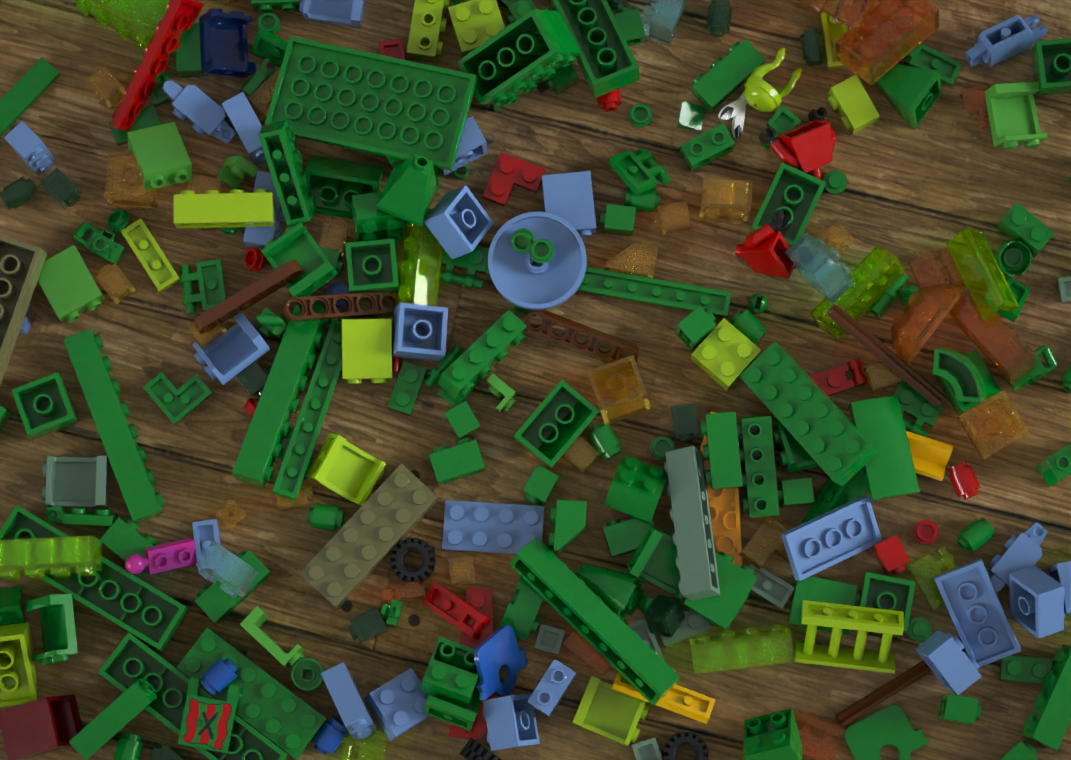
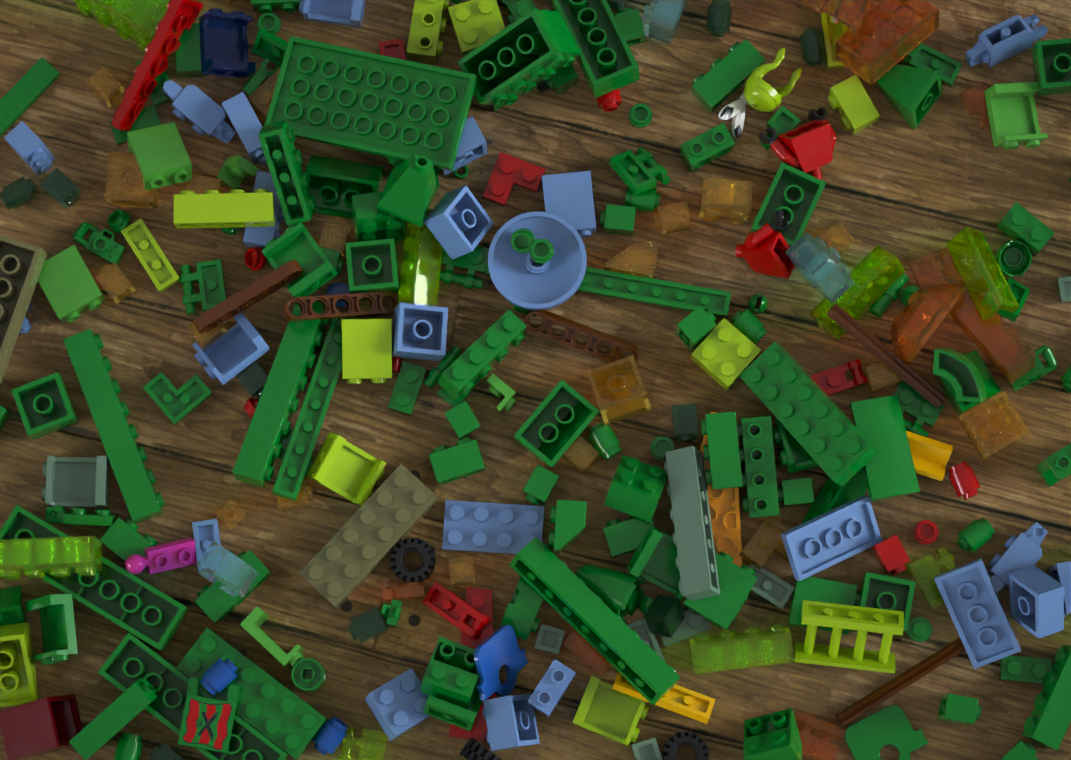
green piece [256,307,288,338] -> none
green brick [307,503,345,531] -> none
medium blue brick [321,662,377,740] -> none
green slope [677,101,705,132] -> none
green plate [823,170,848,195] -> none
medium blue brick [915,630,982,695] -> none

